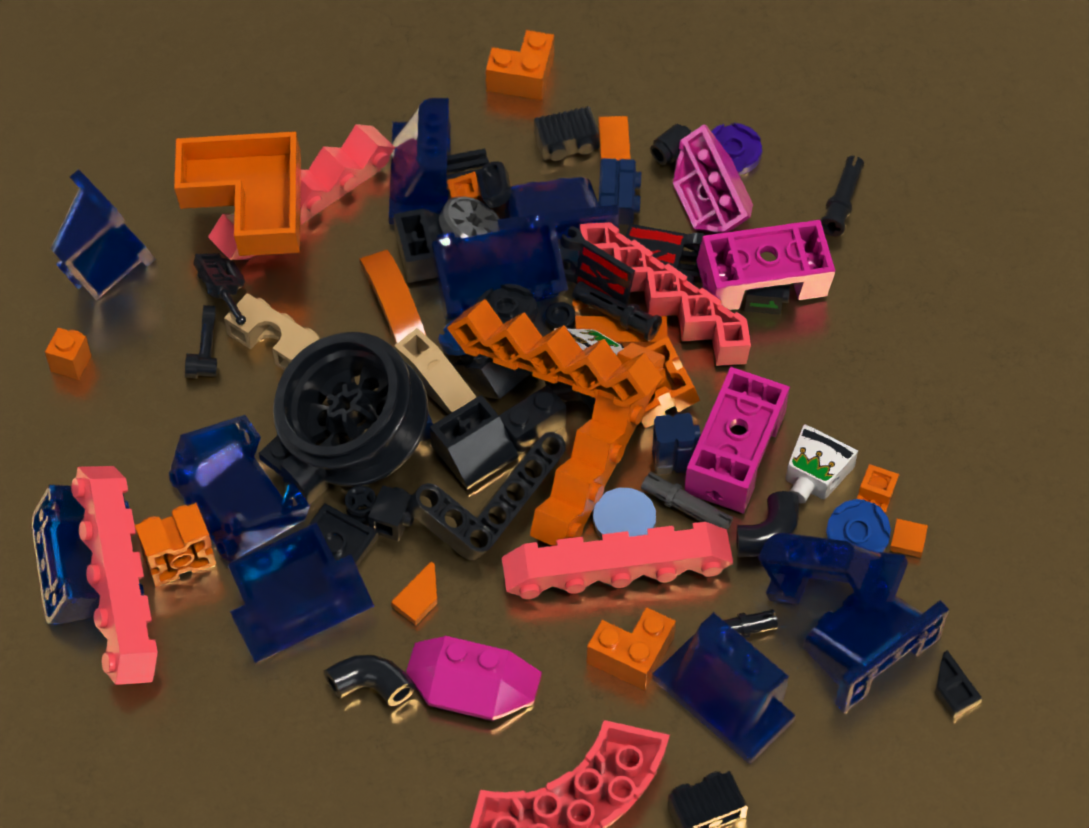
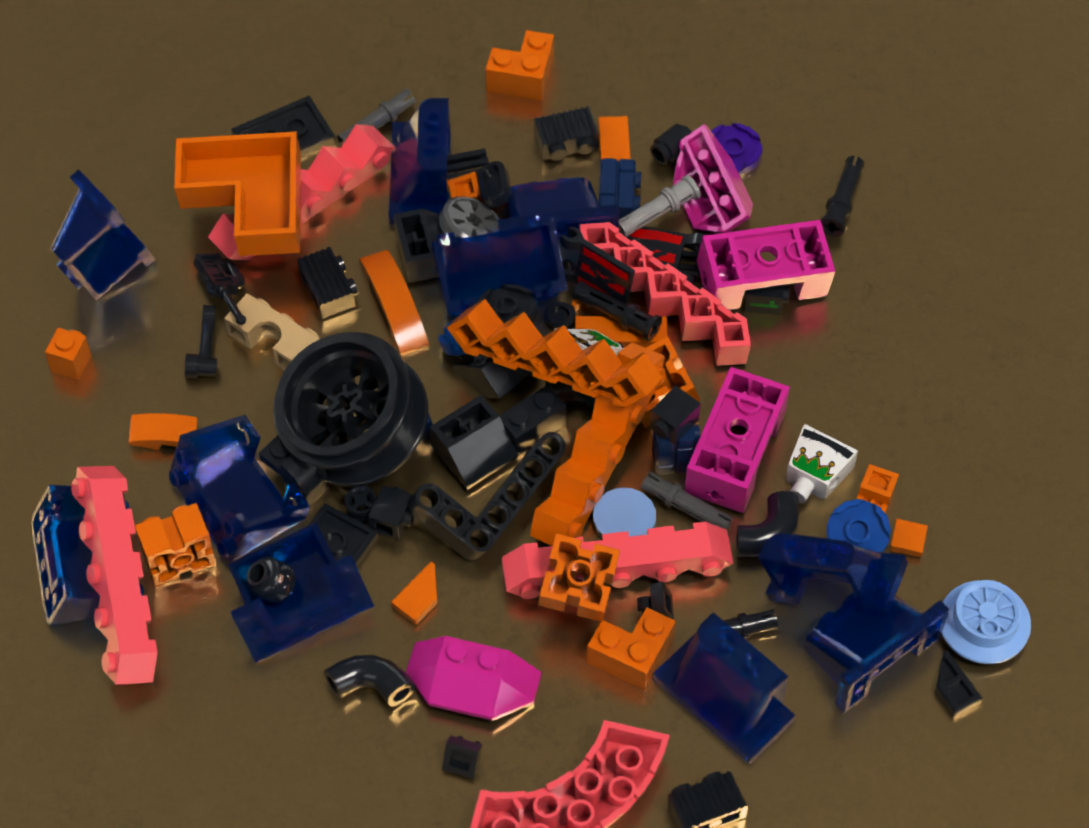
tan slope [394,328,477,414] -> none
none -> orange slope [128,413,198,450]
none -> black tile [231,95,336,157]
none -> black head [247,556,296,603]
none -> black brick [297,247,358,319]
none -> dark grey pin [337,88,416,147]
none -> black tile [442,735,482,779]
none -> orange brick [538,533,620,622]
none -> light grey pin [614,175,701,238]
none -> black tile [637,582,674,620]
none -> black brick [650,385,701,445]
none -> light blue wheel [939,580,1031,664]

